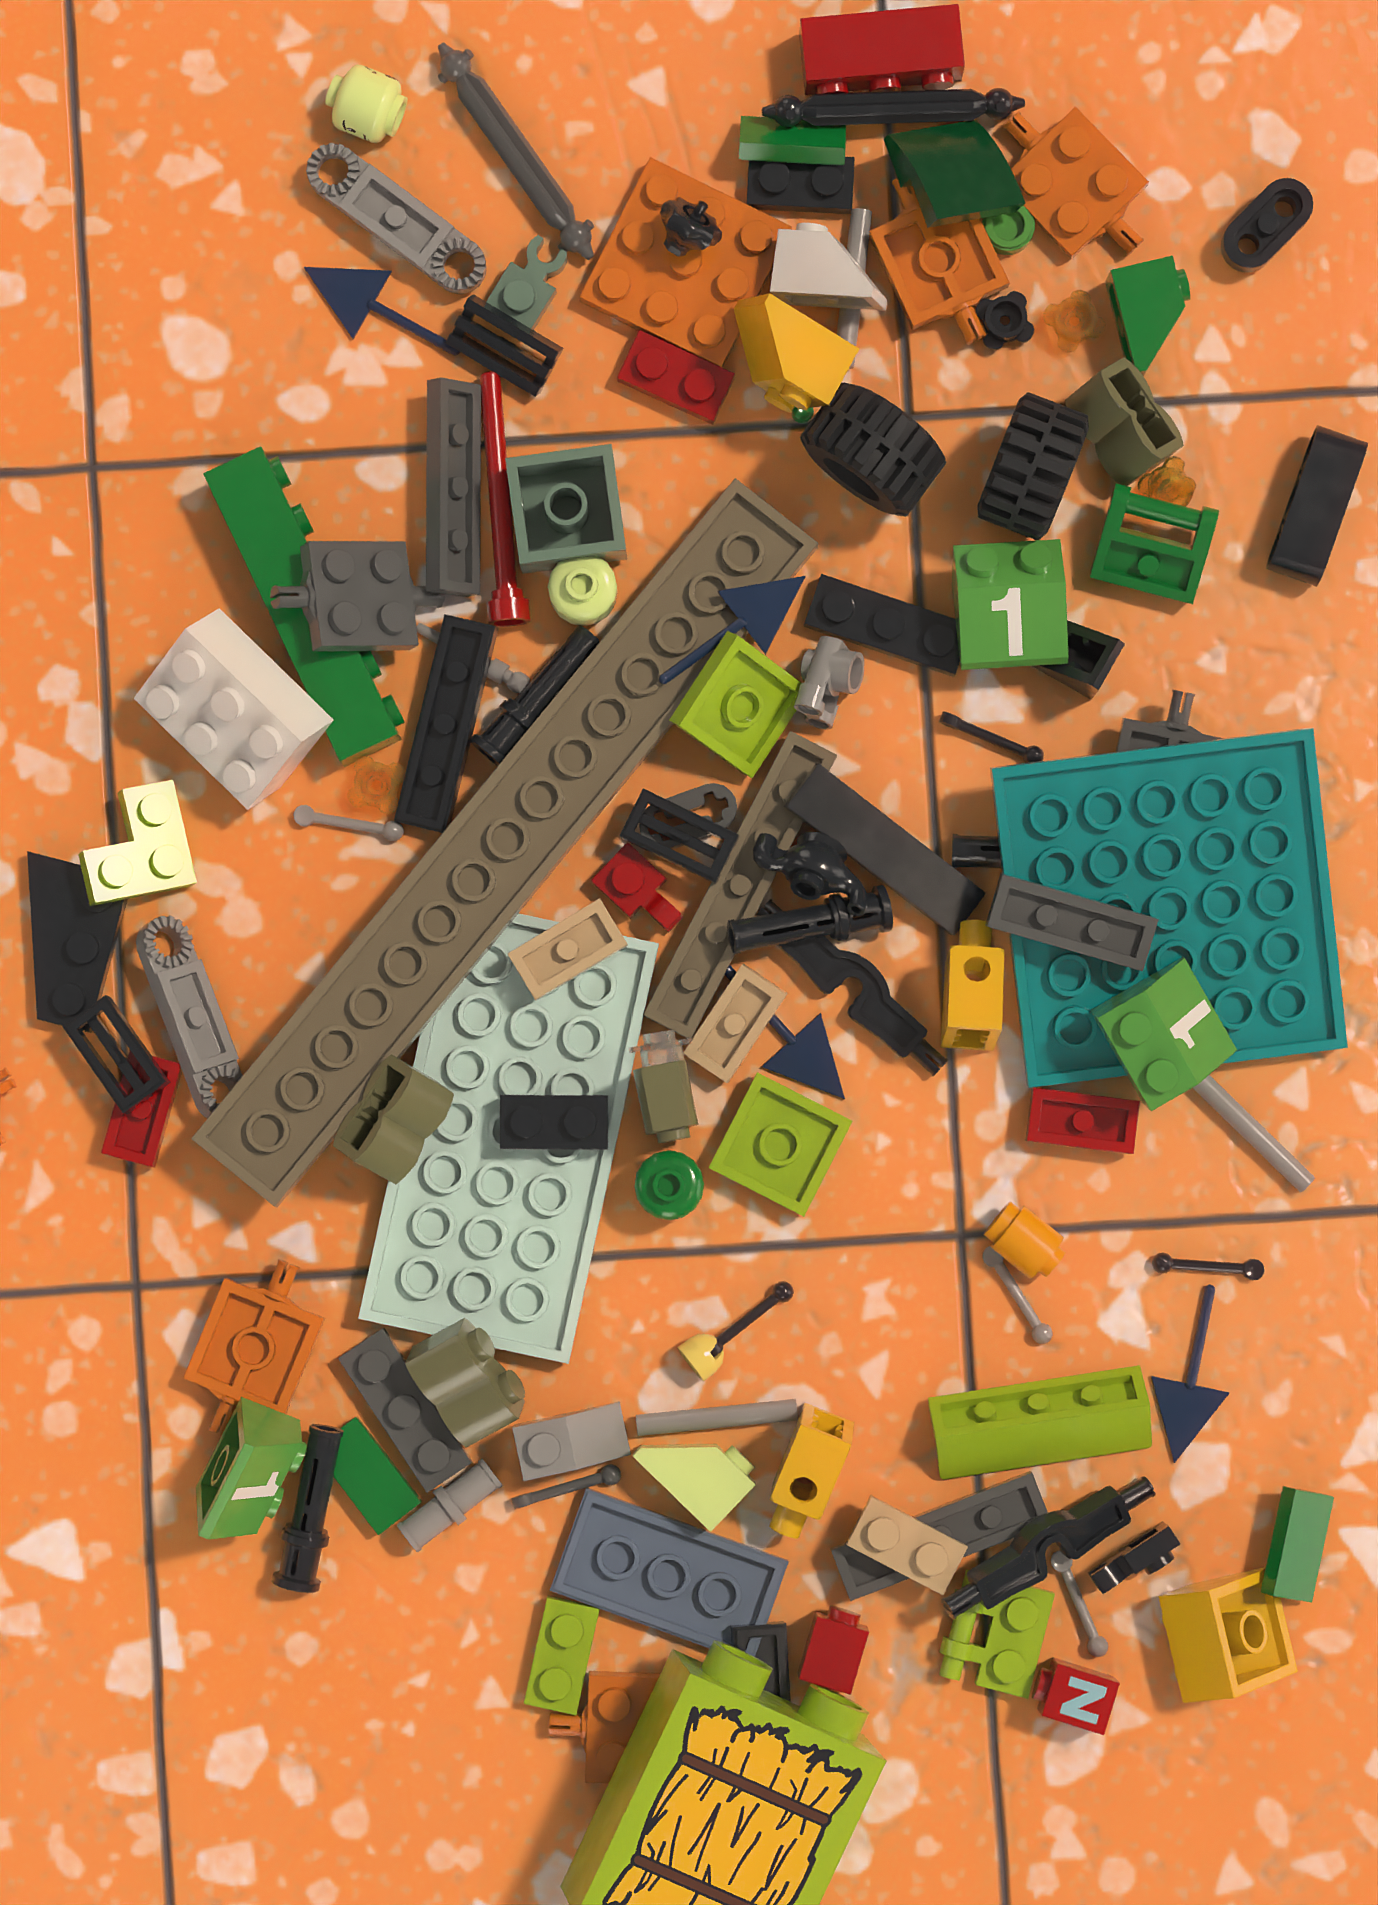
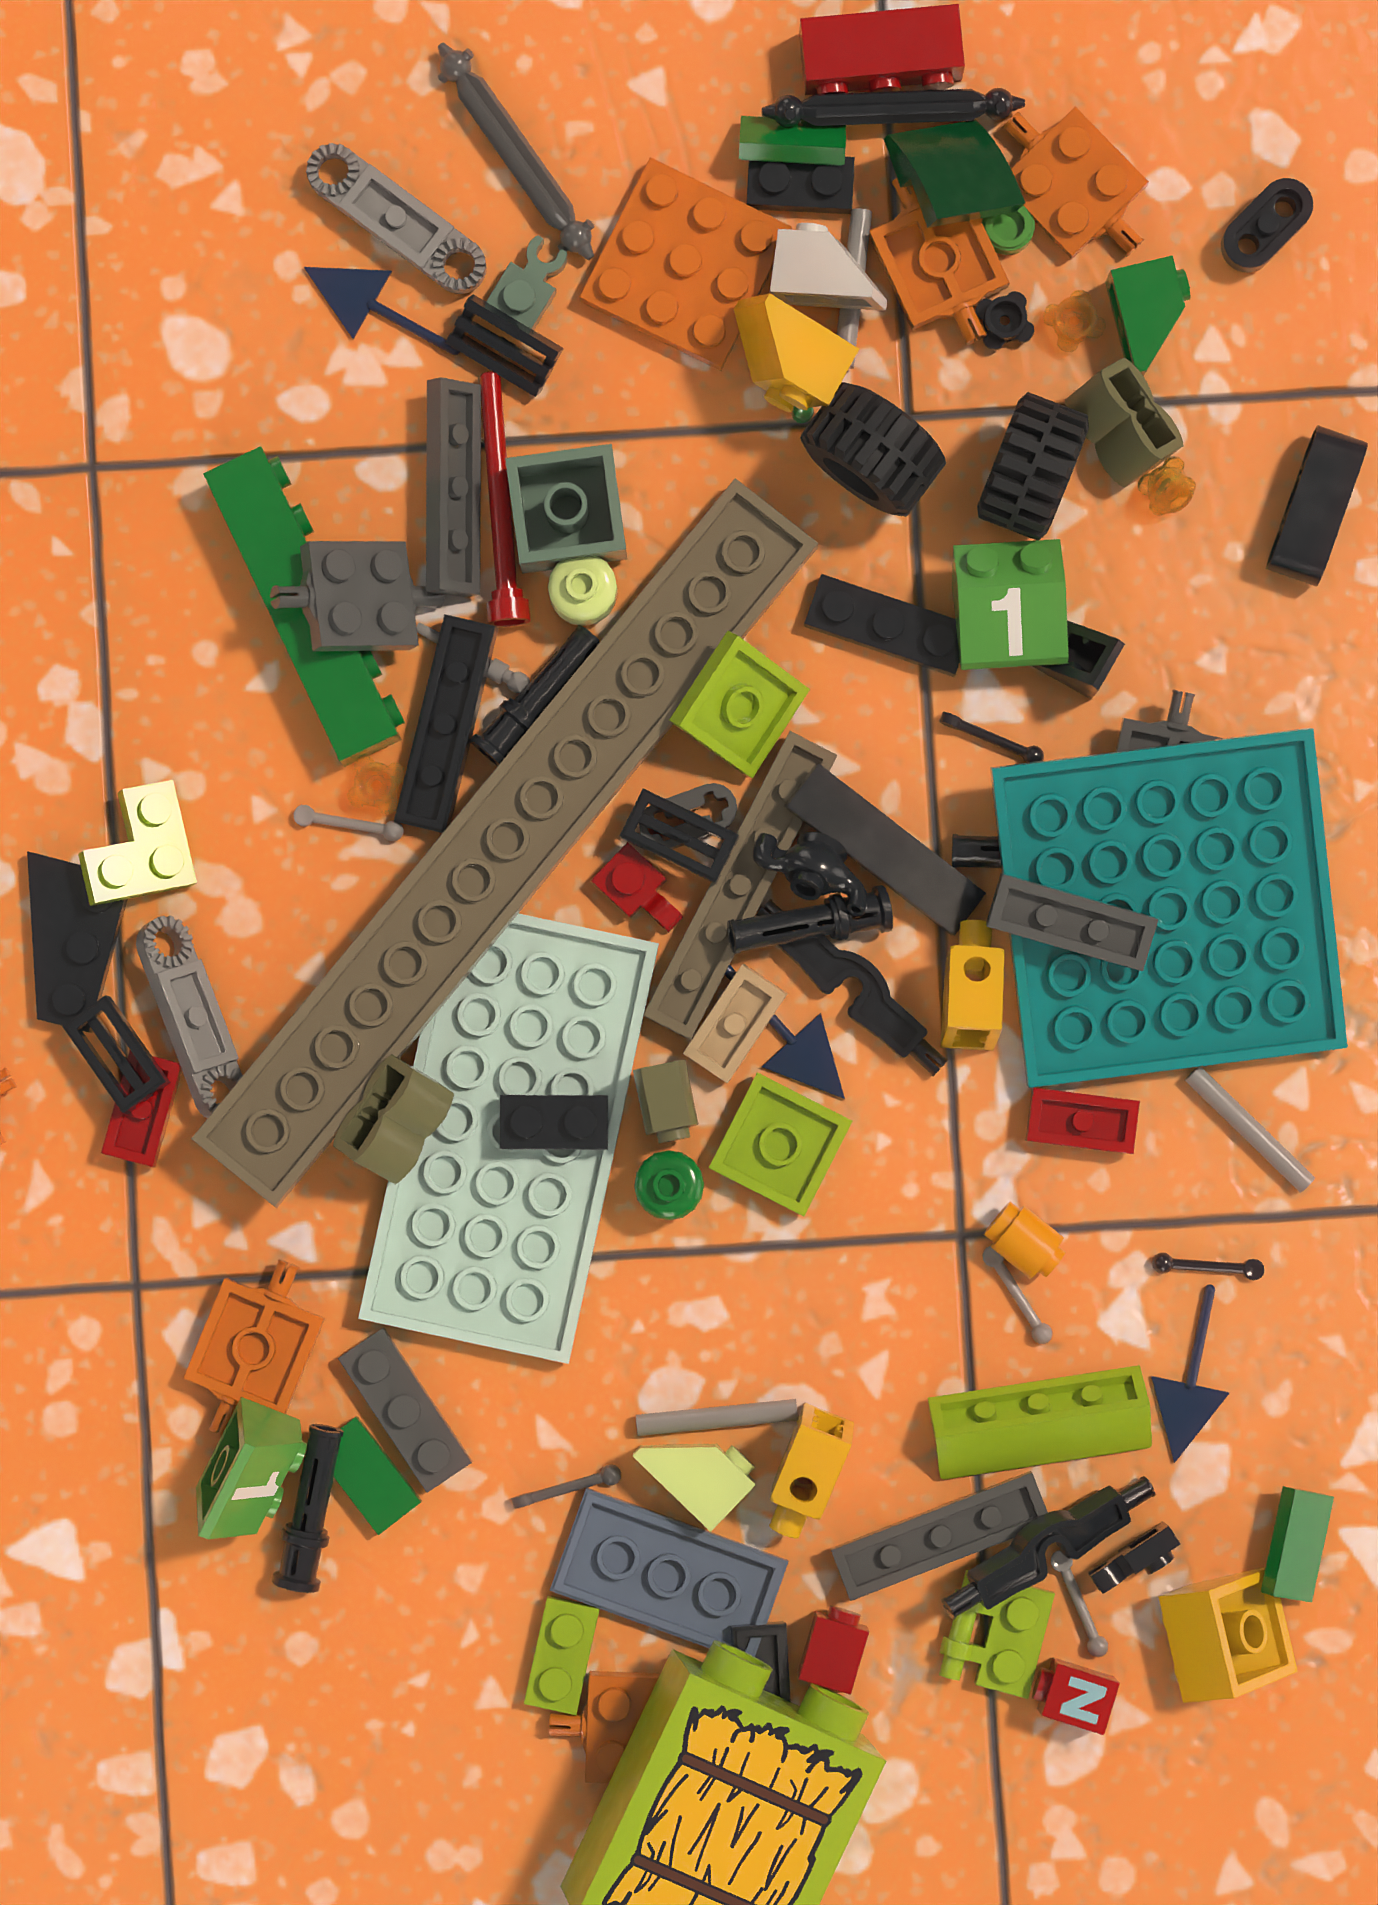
white brick [134,608,334,810] -> none
yellowish green head [325,64,408,143] -> none
light grey pin [397,1459,503,1552] -> none
olive brick [405,1318,525,1448] -> none
tan plate [508,898,628,1001] -> none
light grey slope [512,1401,631,1481] -> none
red plate [617,330,735,425] -> none
clear plate [629,1030,693,1068] -> none
dark blue piece [659,576,806,684] -> none
black piece [660,197,722,257] -> none
hinge [677,1281,794,1382] -> none
light grey plate [794,636,865,730] -> none
tan plate [846,1495,968,1595] -> none
green plate [1090,483,1219,604] -> none
bright green slope [1090,957,1237,1111] -> none

